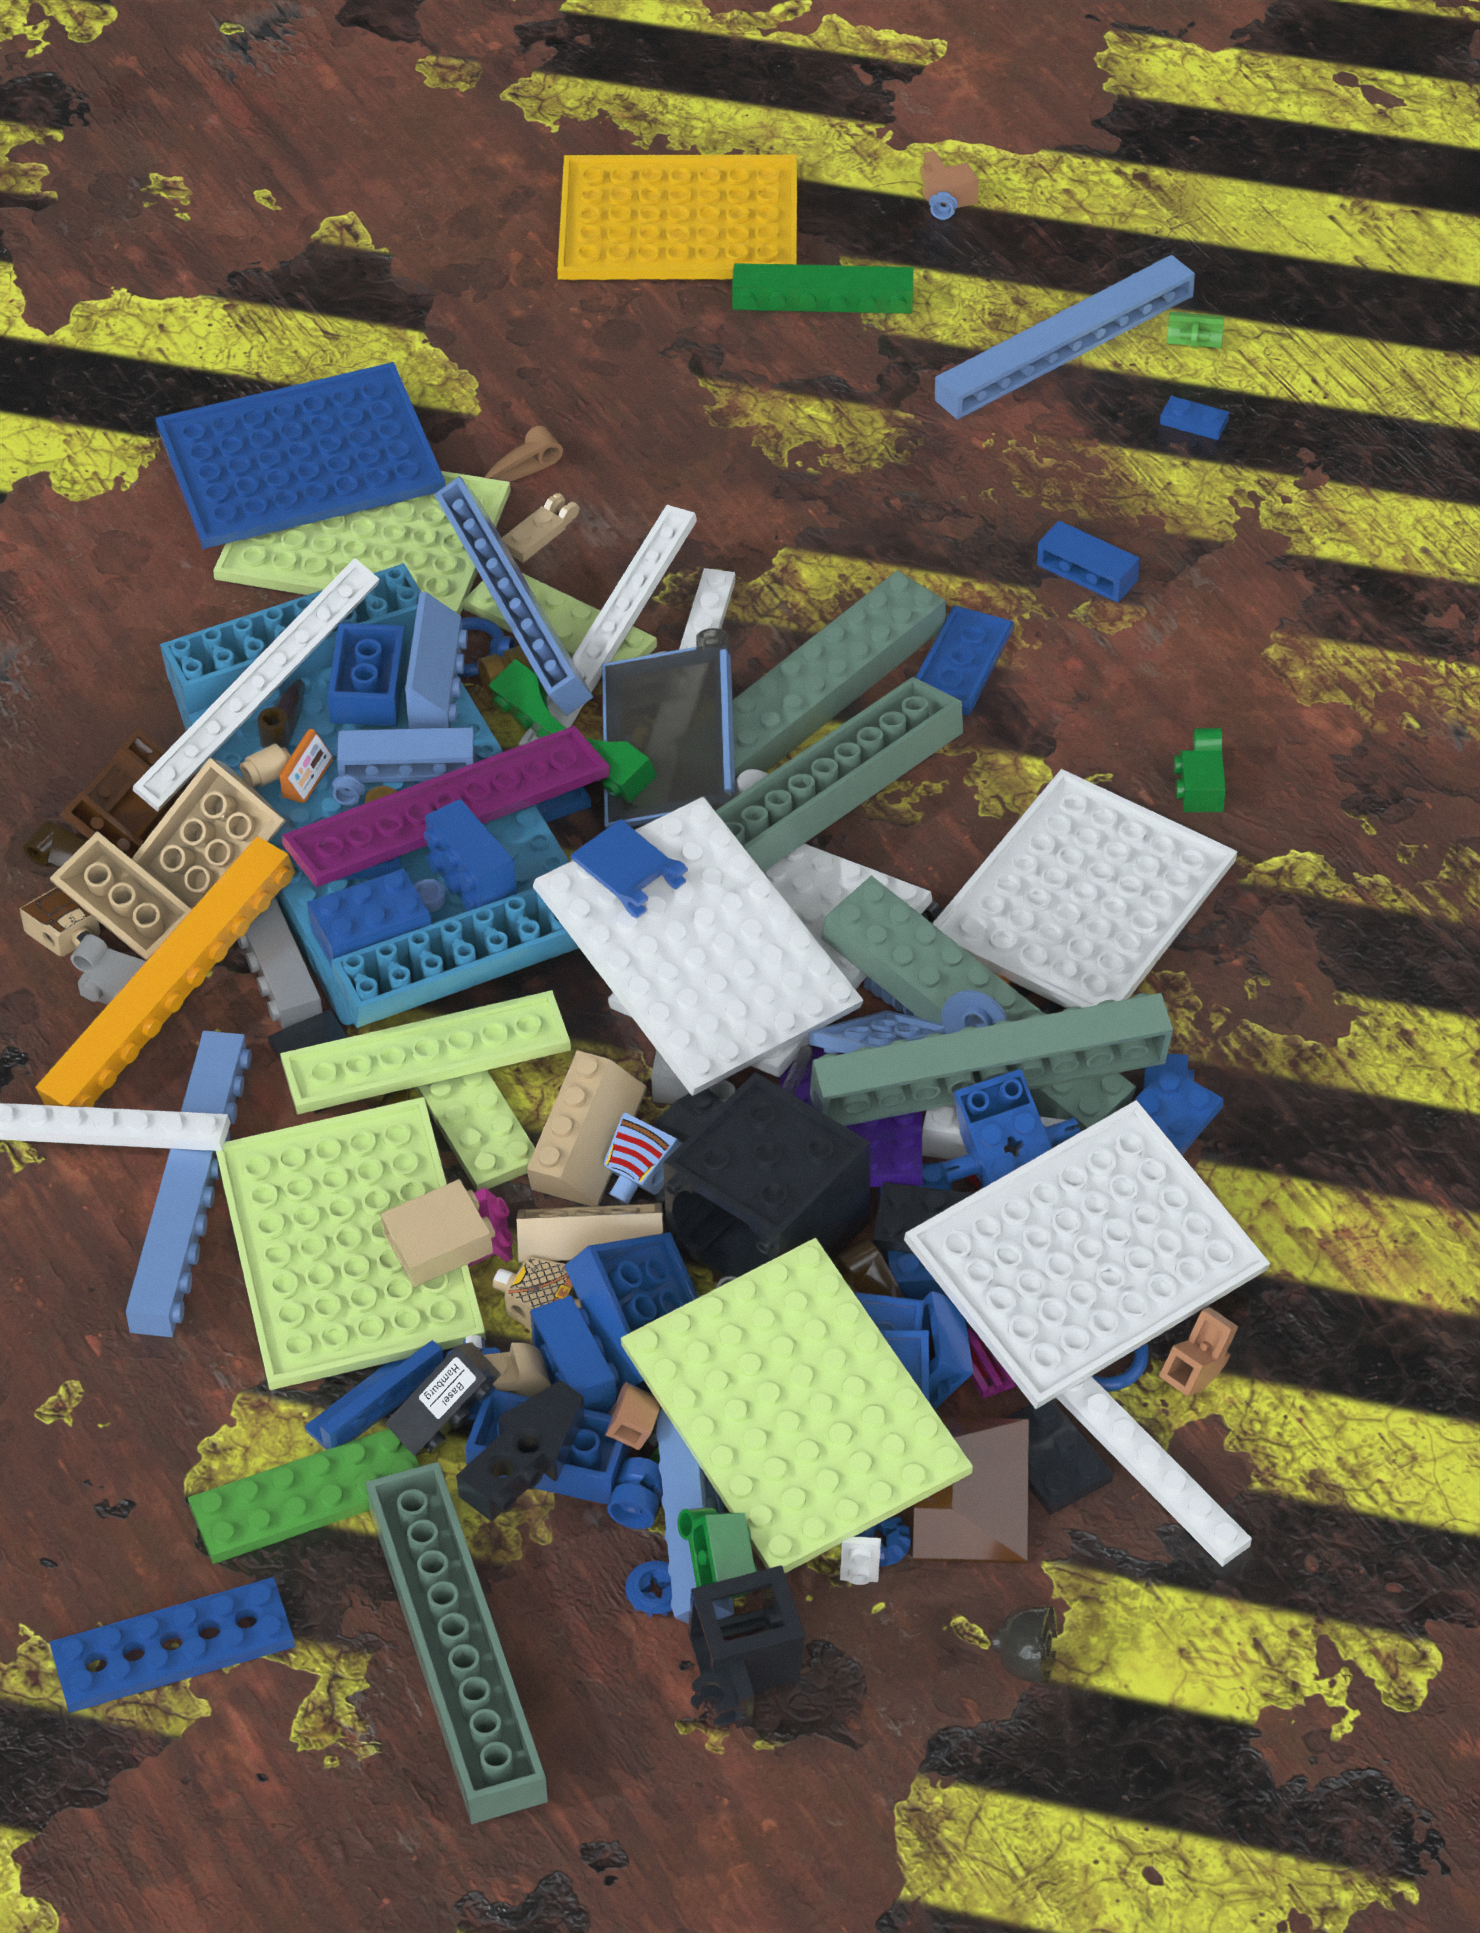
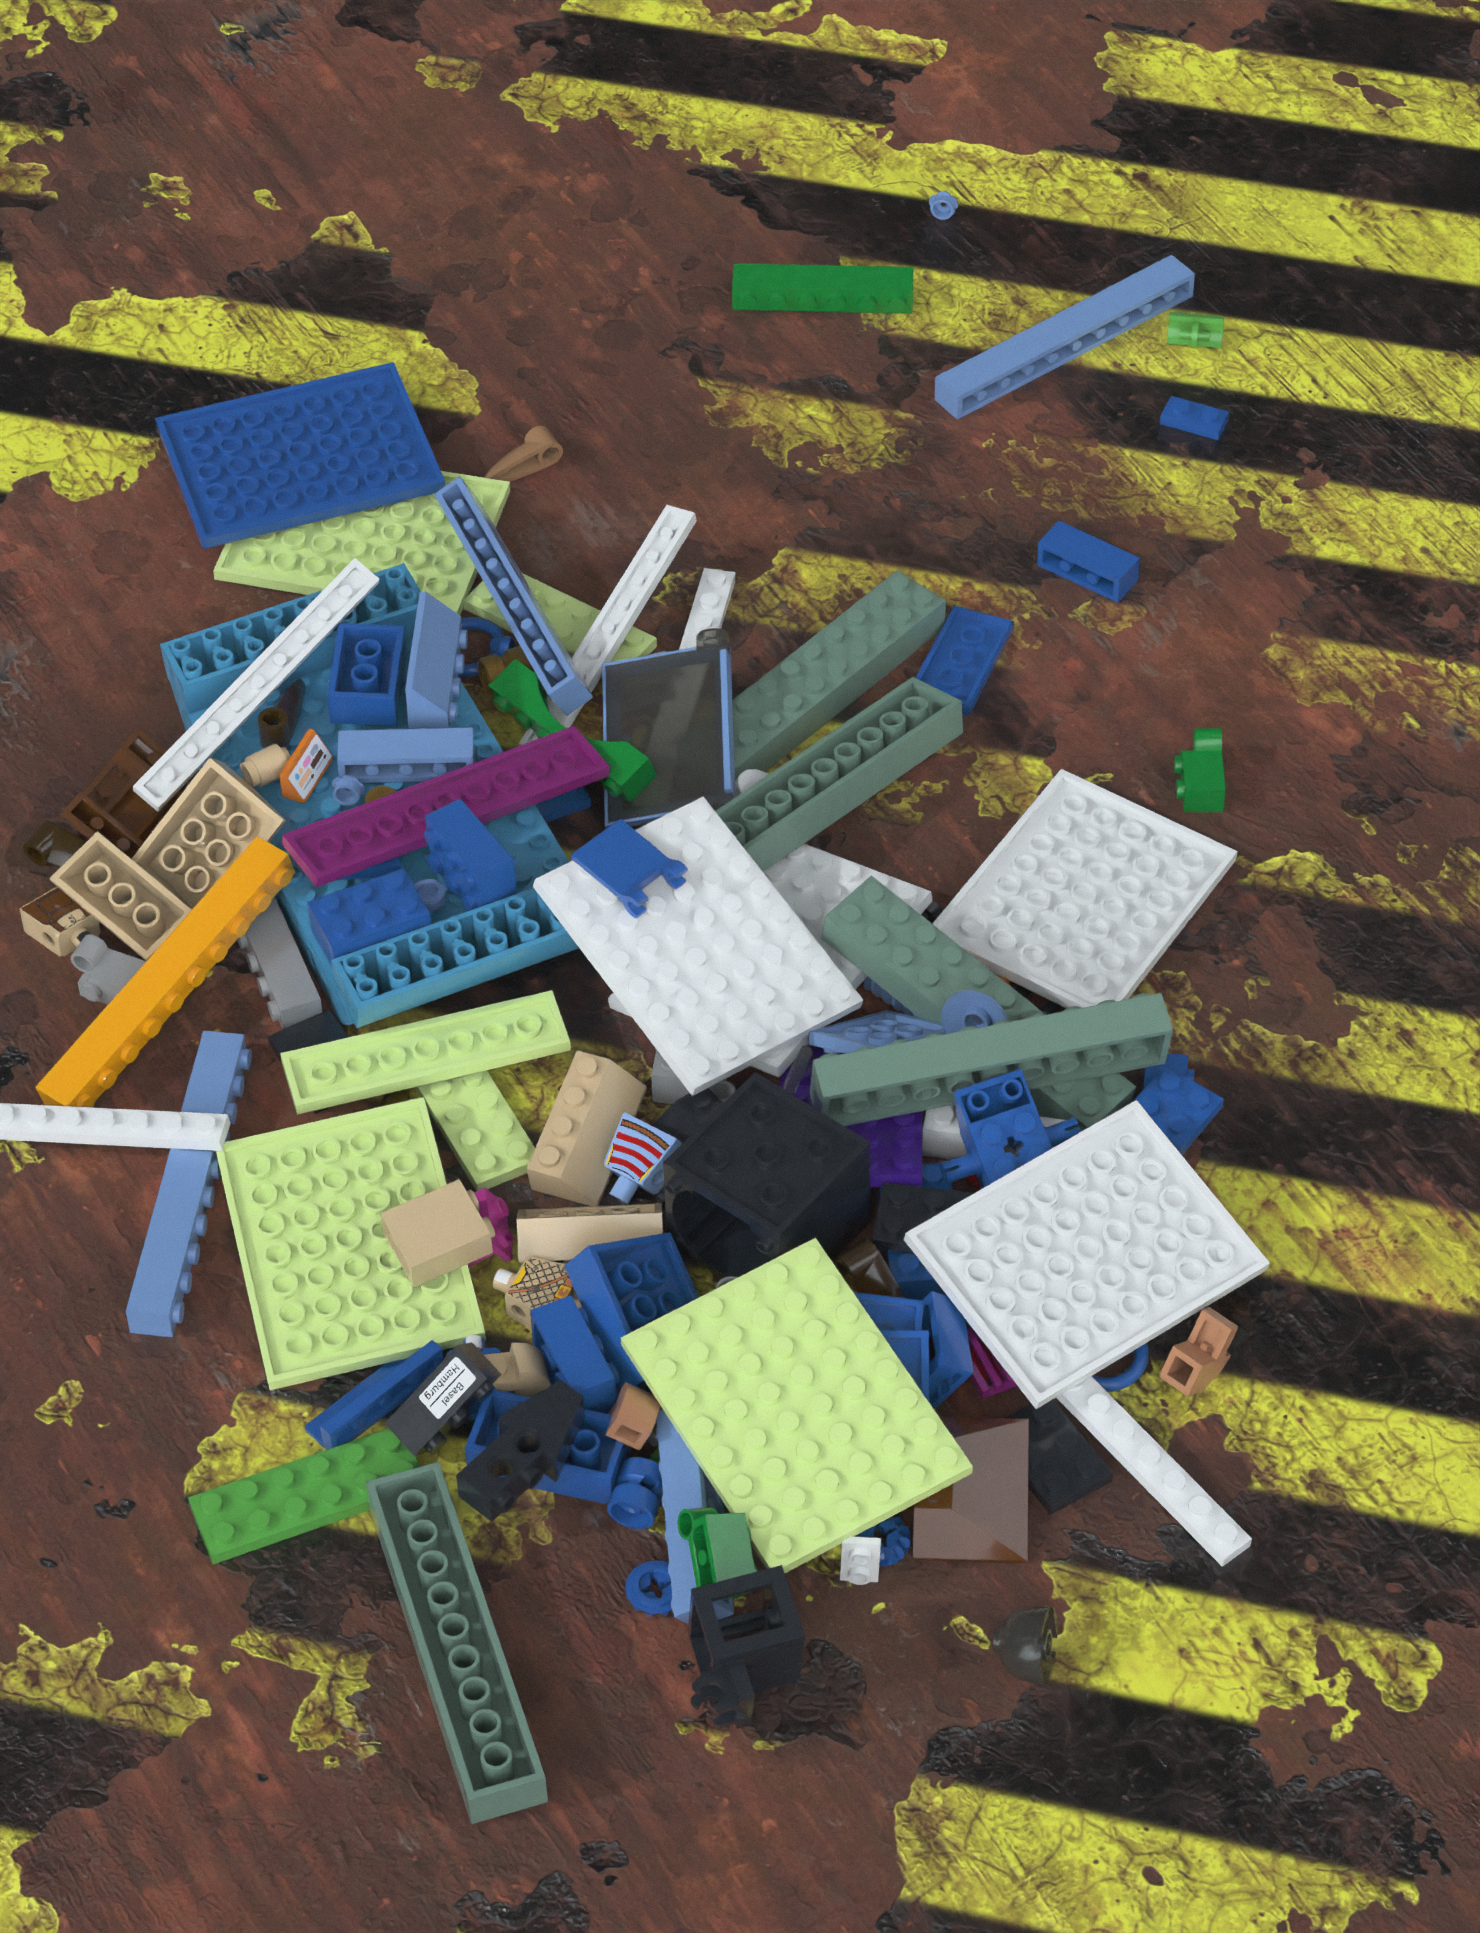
blue plate [49,1577,295,1713] -> none
tan hinge [502,493,580,563] -> none
yellow plate [557,154,797,280] -> none
nougat brick [920,150,979,208] -> none

